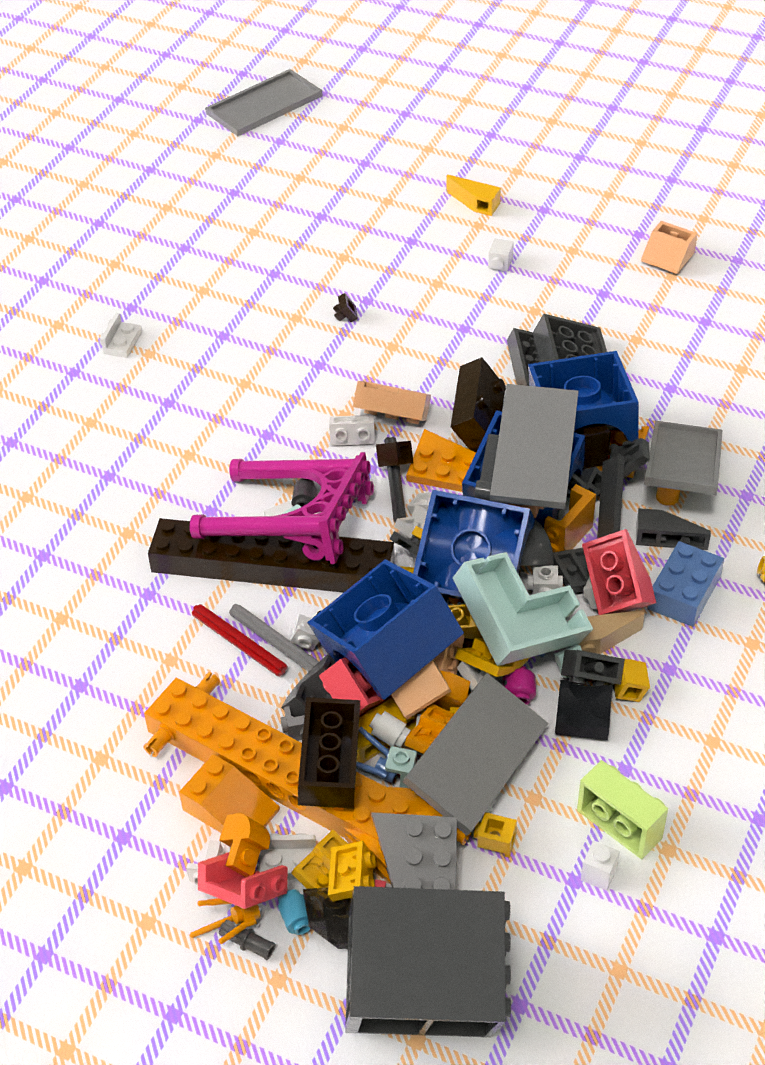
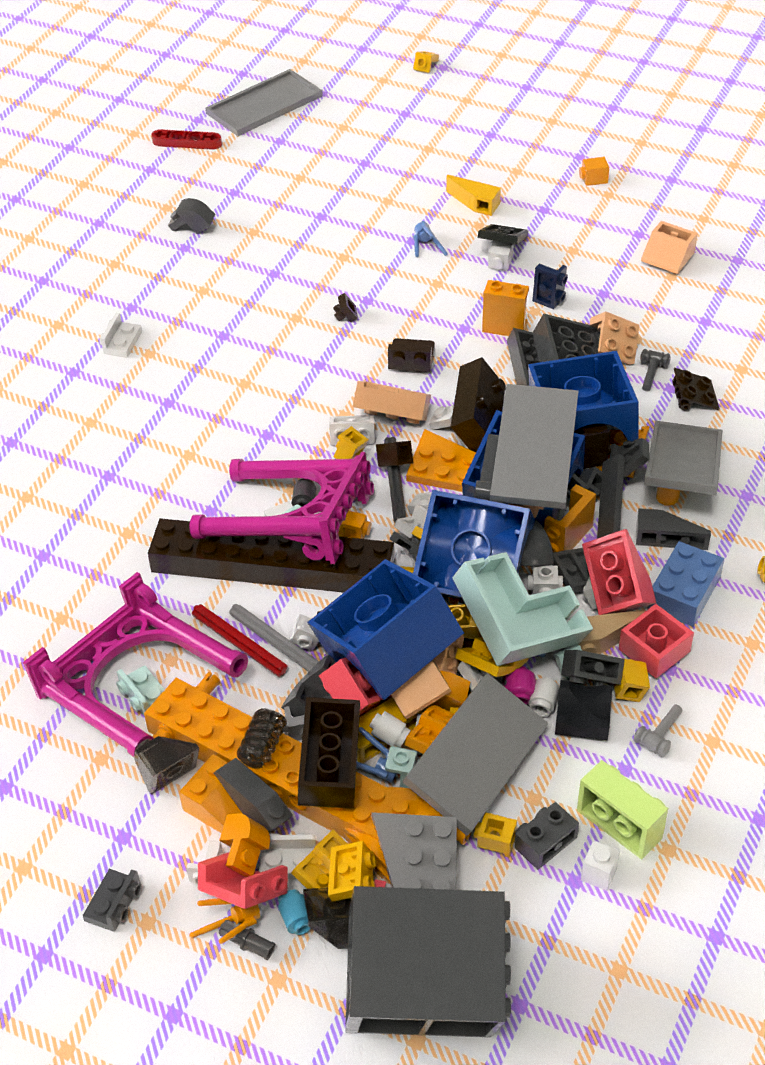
none -> dark pink arch [23,572,248,760]
none -> dark grey bracket [82,868,142,932]
none -> light aqua bracket [116,665,165,717]
none -> clear smoke slope [134,736,199,795]
none -> red beam [151,129,222,150]
none -> dark grey brick [168,198,216,234]
none -> dark grey slope [214,758,293,834]
none -> clear smoke piece [237,708,287,769]
none -> yellow brick [333,426,369,459]
none -> light orange brick [338,511,372,539]
none -> dark brown bracket [388,338,435,372]
none -> yellow bracket [413,51,439,73]
none -> medium blue plant [413,221,448,257]
none -> white bracket [429,405,457,435]
none -> pearl dark grey tile [477,224,528,244]
none -> light orange panel [482,280,529,336]
none -> dark grey brick [514,802,579,870]
none -> white brick [529,677,560,717]
none -> dark blue bracket [532,263,568,309]
none -> light orange brick [579,157,609,186]
none -> light nougat bracket [589,311,640,365]
none -> coral brick [619,604,694,679]
none -> light grey piece [634,704,683,757]
none -> dark grey piece [640,349,671,391]
none -> dark brown hinge [672,367,720,411]

